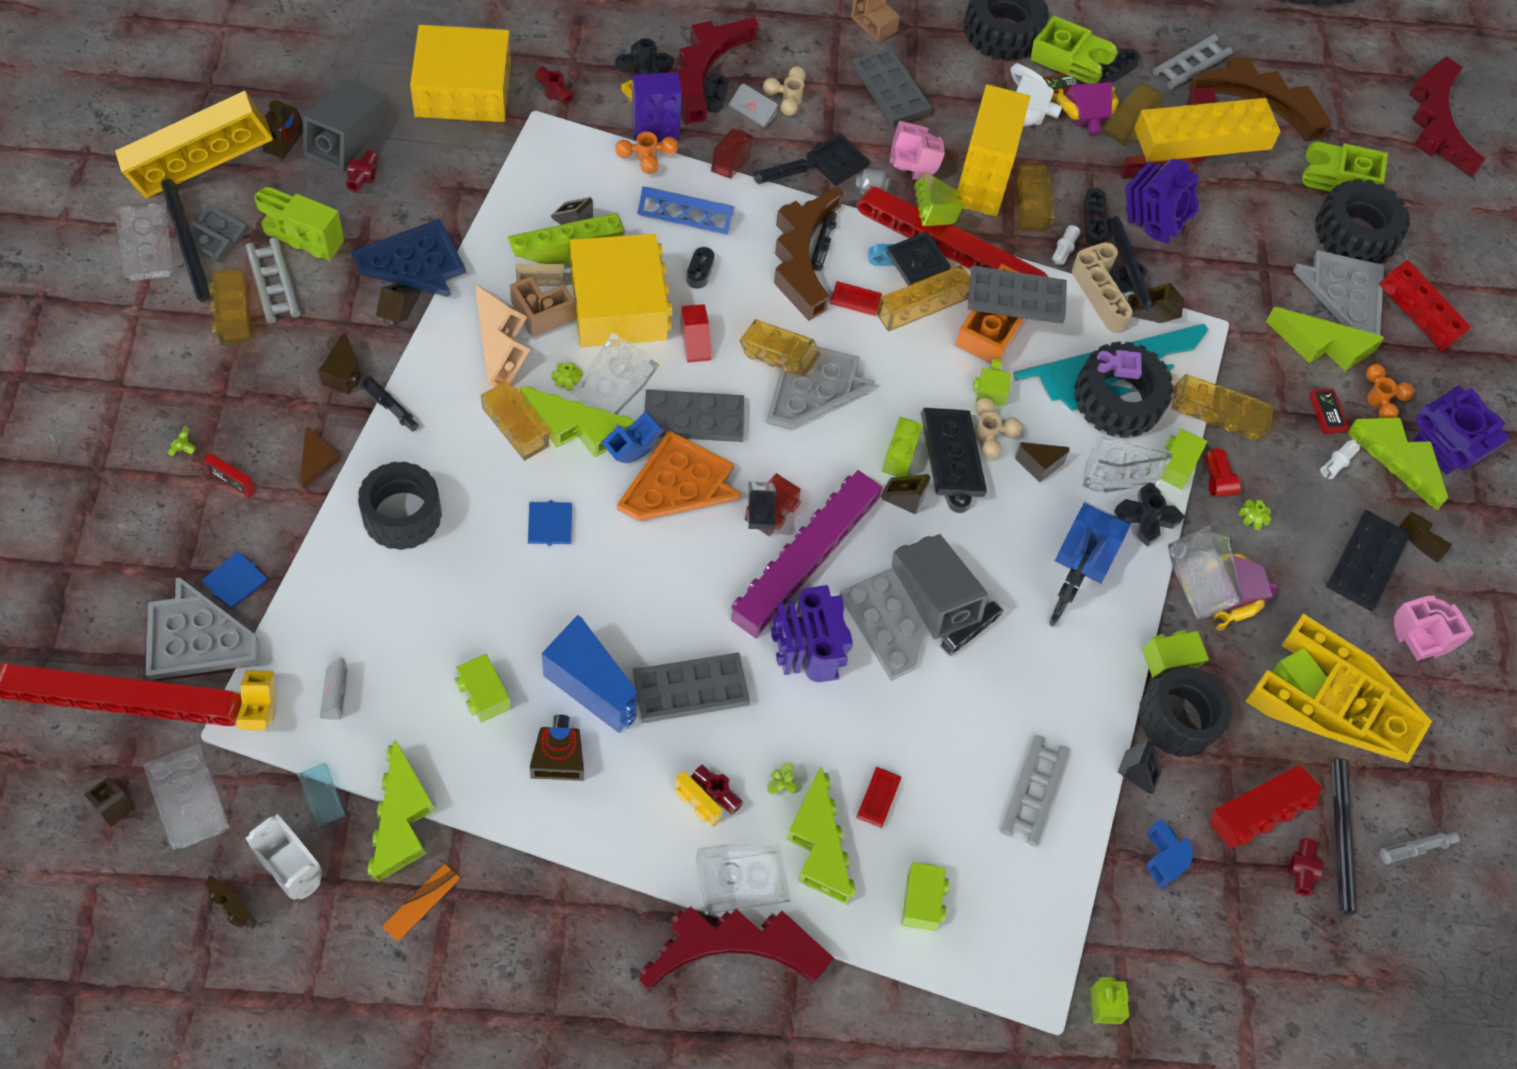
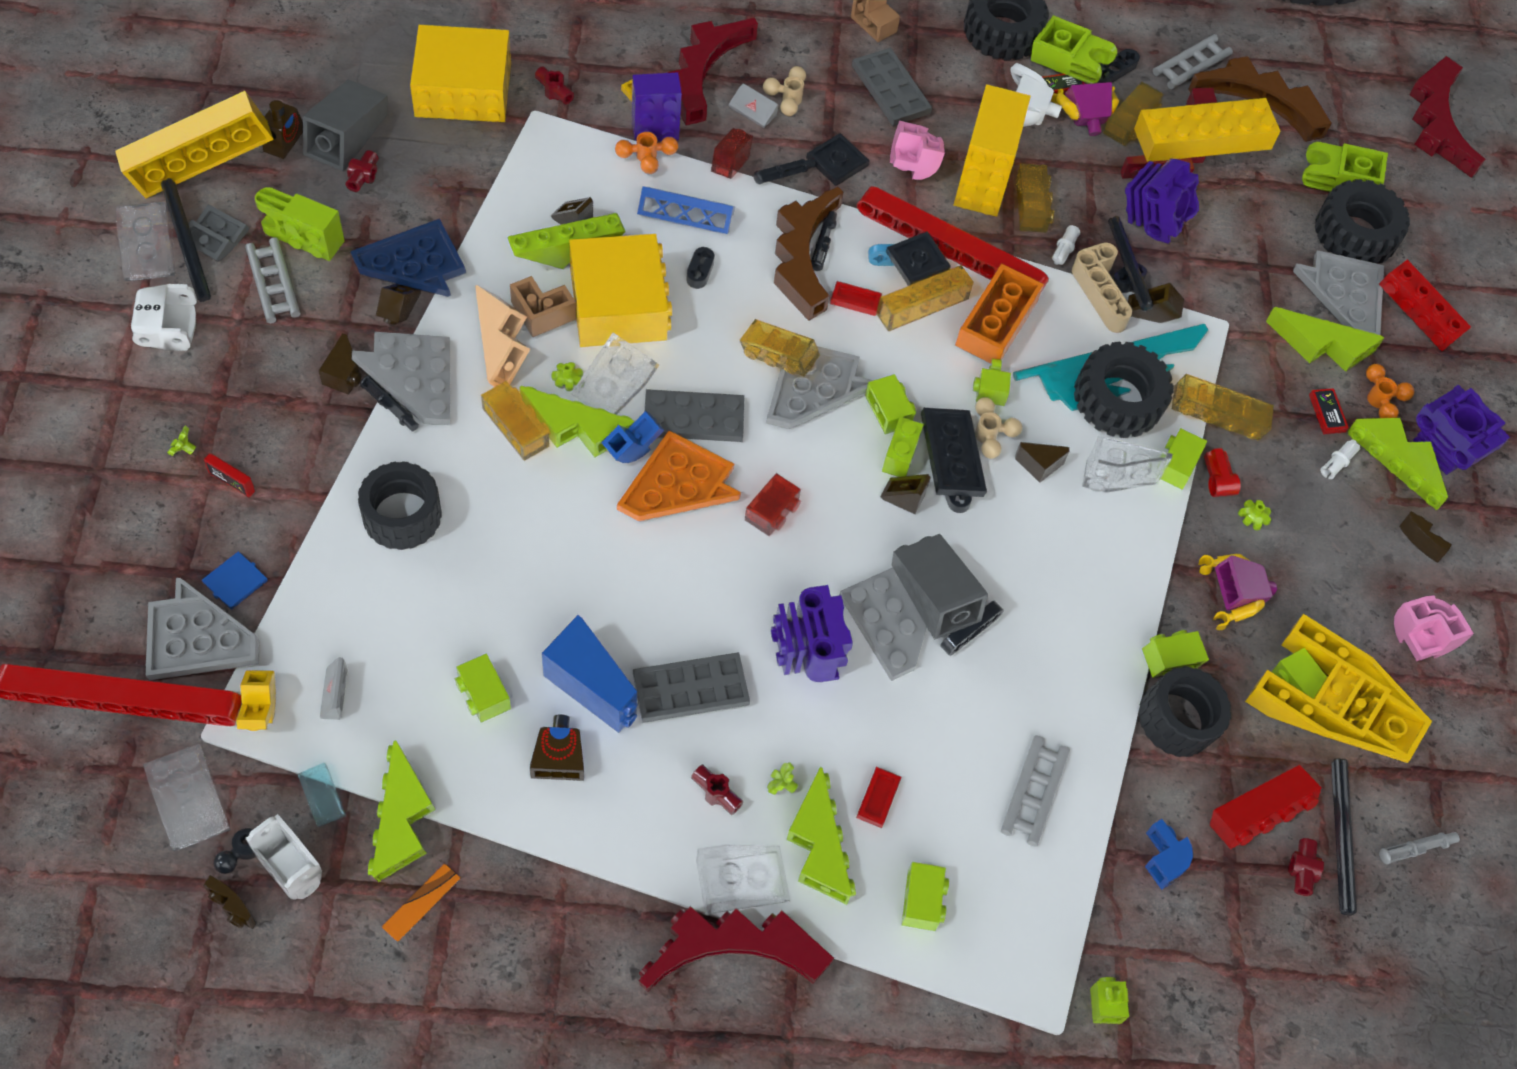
dark brown slope [84,777,135,827] -> none
clear yellow brick [209,268,251,345] -> none
reddish brown tile [300,427,341,488] -> none
tan plate [515,263,565,286] -> none
blue piece [528,500,572,546] -> none
black plant [615,38,674,74] -> none
yellow plate [675,771,723,826] -> none
slope [680,304,712,363] -> none
black beam [704,74,729,113] -> none
magenta brick [731,470,883,639] -> none
black slope [748,482,776,530] -> none
light grey head [856,168,890,197] -> none
lime slope [914,172,964,226] -> none
dark grey plate [967,266,1067,324] -> none
blue slope [1049,501,1131,627] -> none
black beam [1083,188,1108,246] -> none
medium lavender plate [1097,350,1142,379] -> none
black plant [1114,482,1185,546] -> none
black slope [1118,741,1161,794] -> none
clear slope [1168,525,1243,621] -> none
black plate [1325,509,1411,612] -> none
none -> white piece [131,284,197,351]
none -> black plate [213,828,256,874]
none -> light grey wing [352,332,450,425]
none -> lime brick [865,374,916,434]

